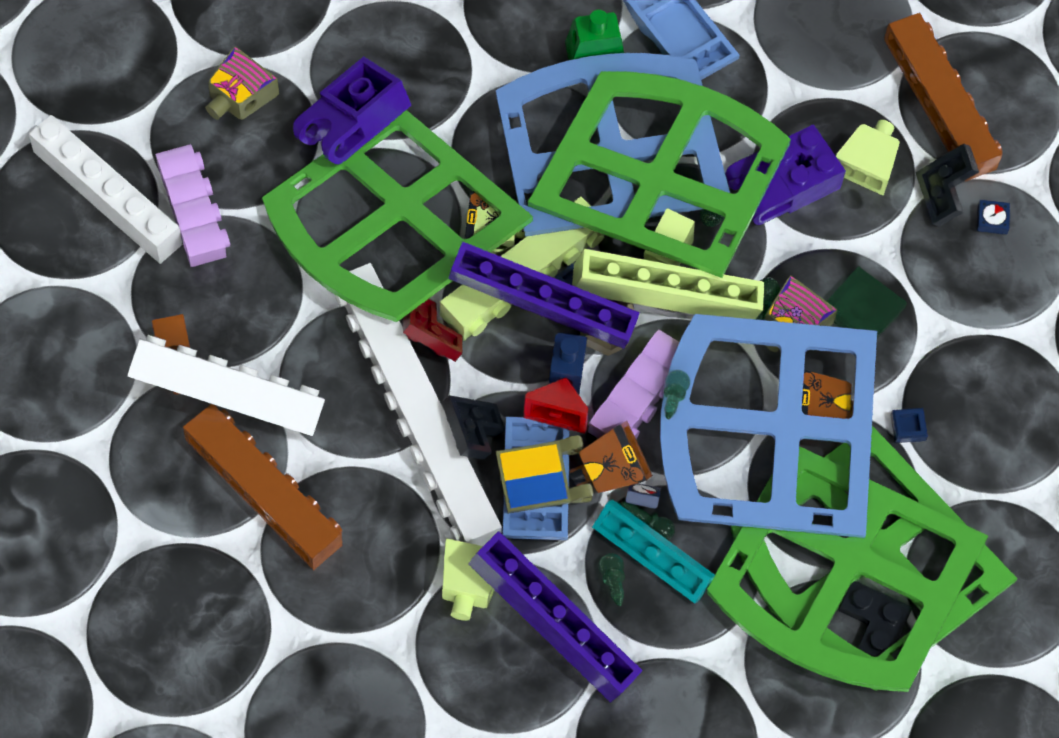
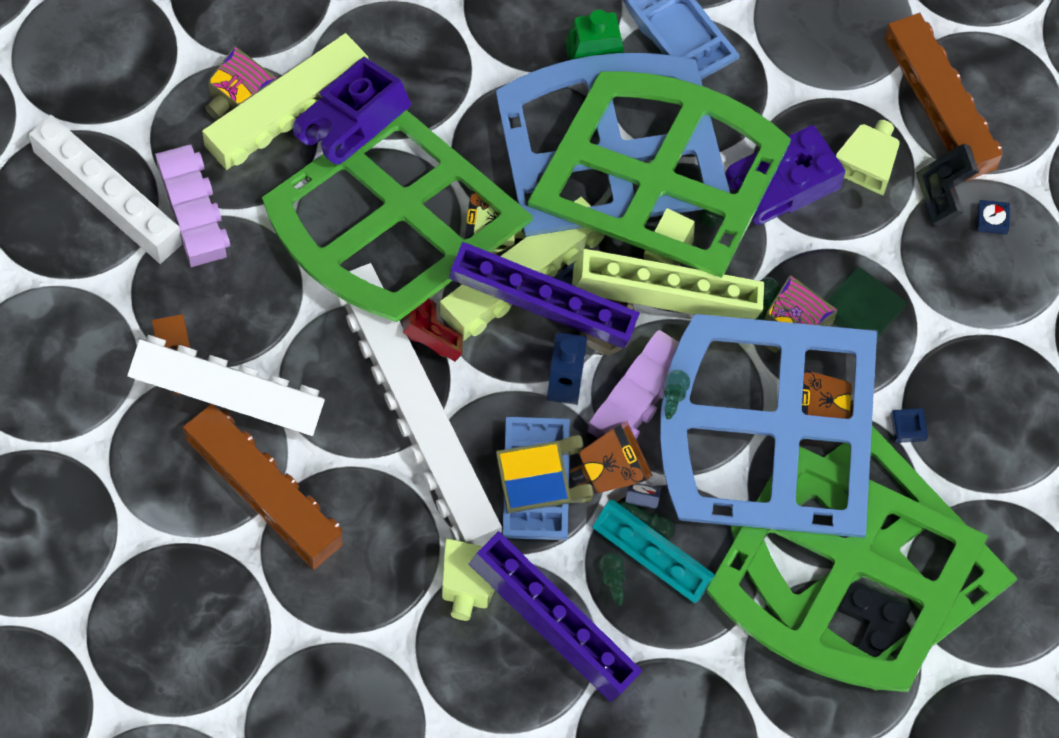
black plate [442,395,505,459] -> none
red slope [524,378,589,434] -> none
none -> yellowish green brick [202,33,368,170]

